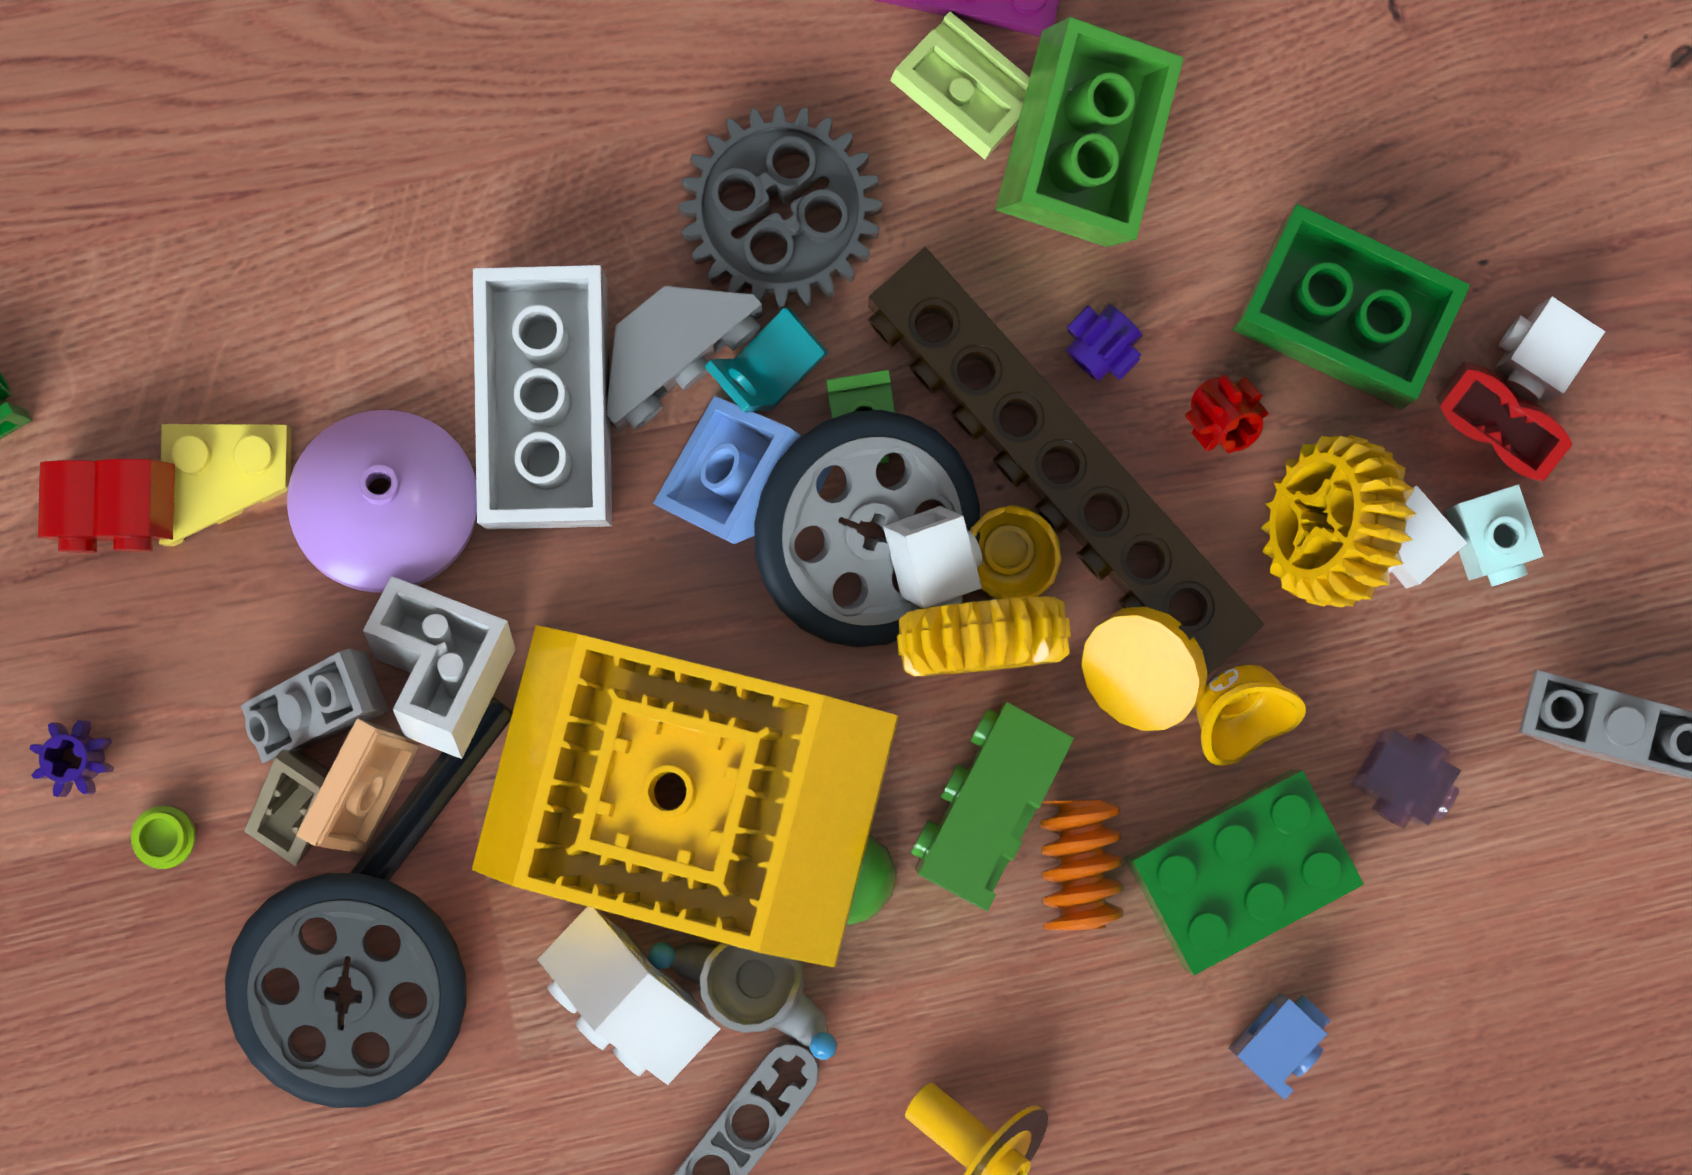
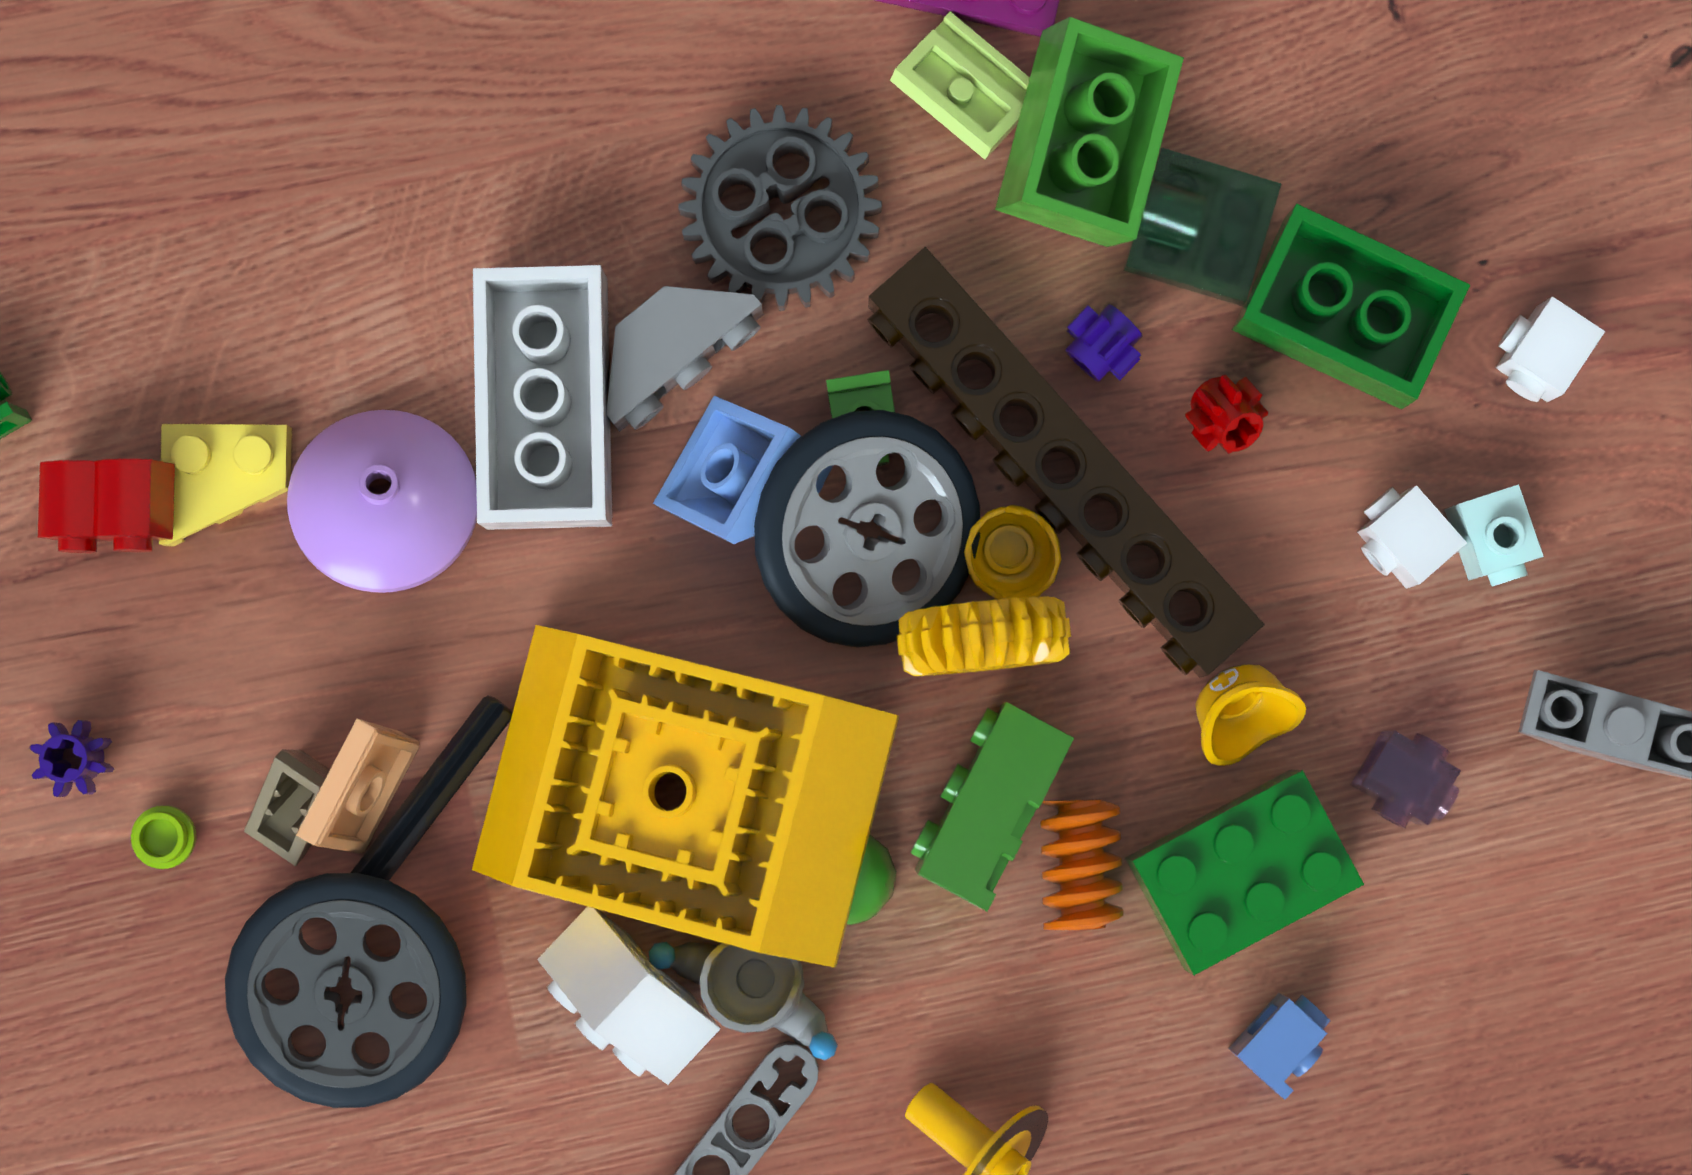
light grey slope [241,649,389,764] -> none
white brick [363,576,516,759] -> none
teal bracket [704,308,828,413] -> none
white brick [883,506,982,609] -> none
yellow tile [1081,607,1208,731] -> none
yellow gear [1261,435,1417,607] -> none
red brick [1436,362,1572,481] -> none
none -> clear green plate [1124,148,1281,306]

